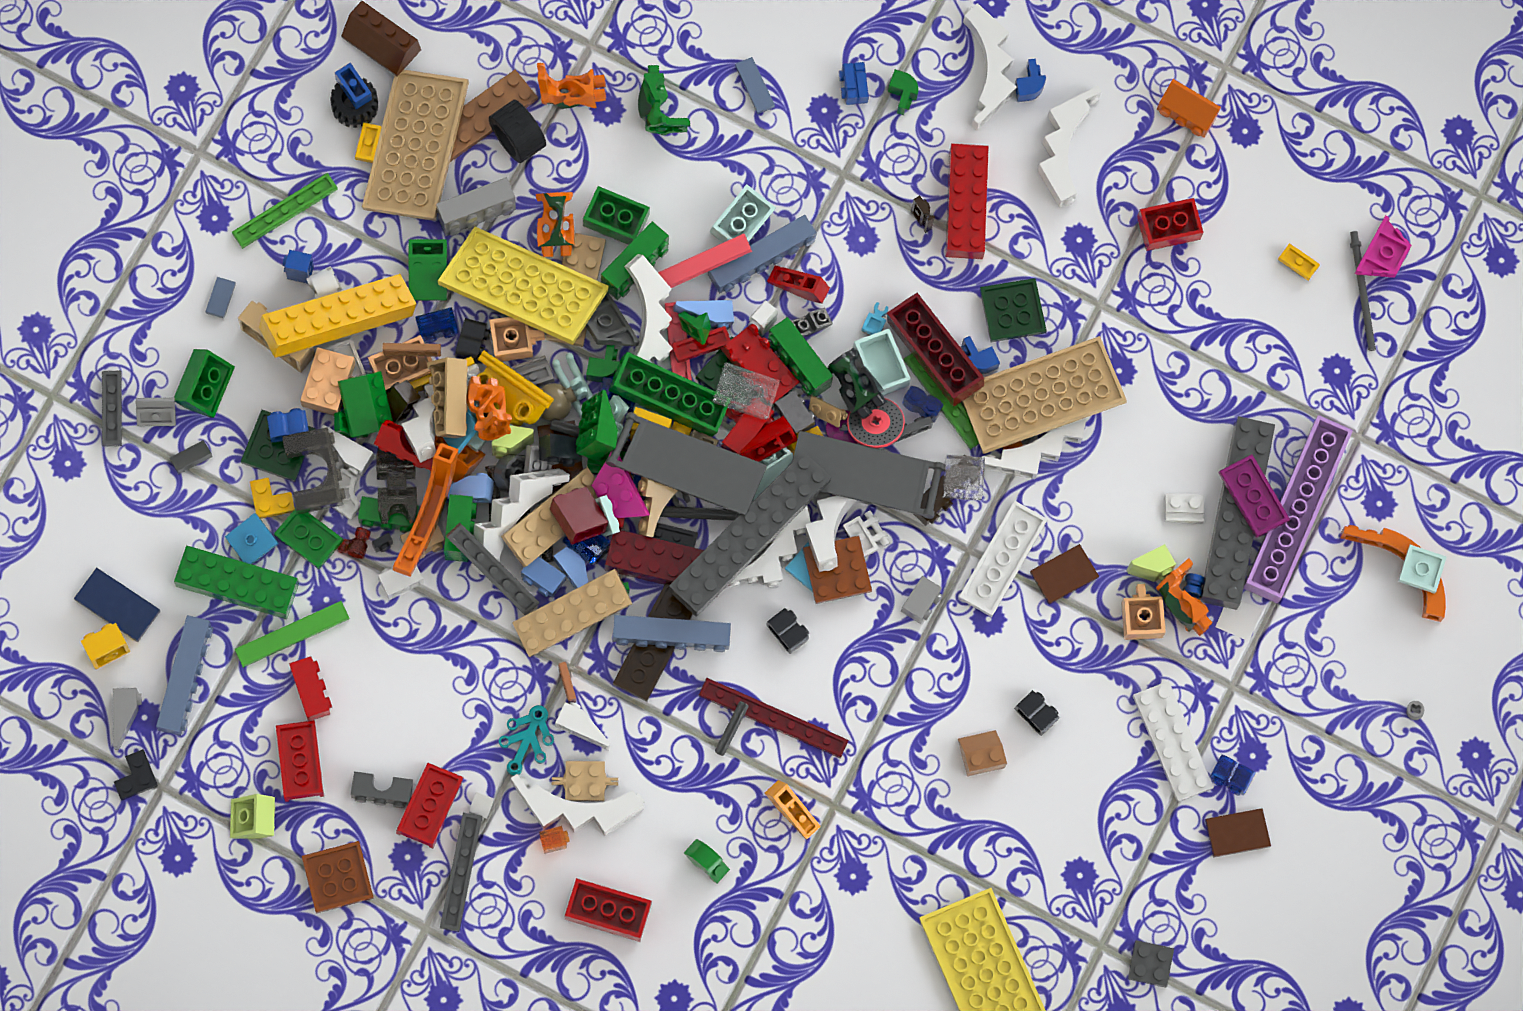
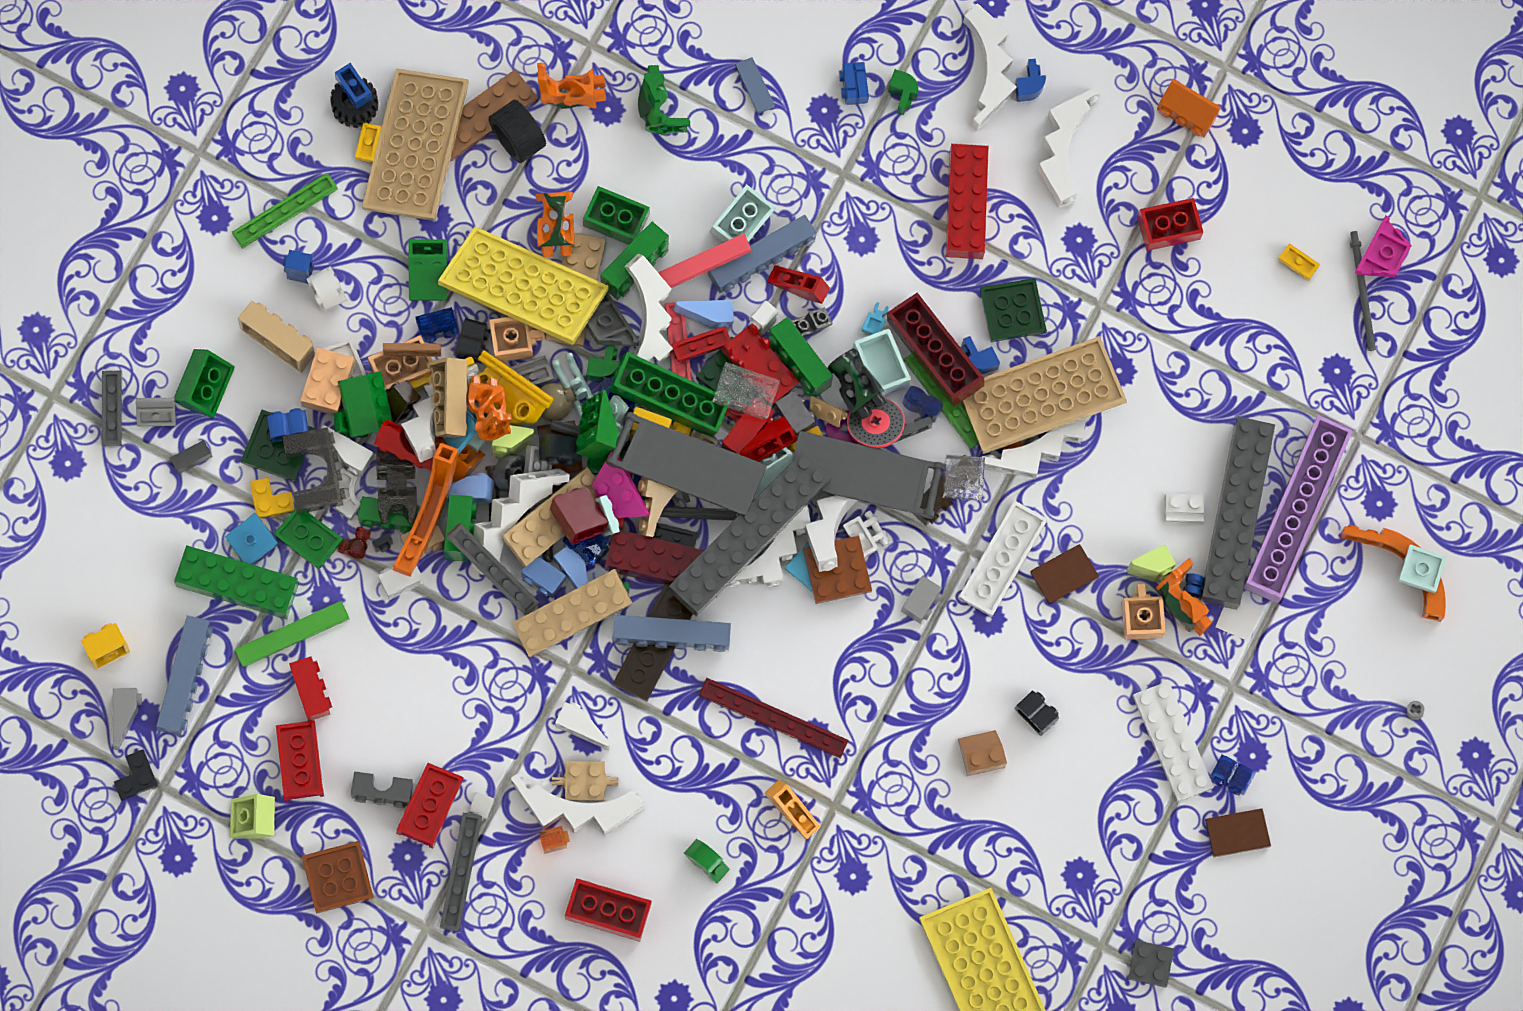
dark blue tile [74,567,160,642] -> none
sand blue tile [205,277,236,318] -> none
yellow brick [259,274,416,358] -> none
reddish brown slope [341,1,421,77] -> none
light grey brick [436,177,516,236] -> none
teal plant [499,705,554,776] -> none
nougat tile [558,662,576,704] -> none
green slope [678,311,711,345] -> none
dark grey axle [715,701,749,756] -> none
black brick [766,608,809,654] -> none
dark brown plate [911,195,935,233] -> none
magenta tile [1218,454,1290,538] -> none

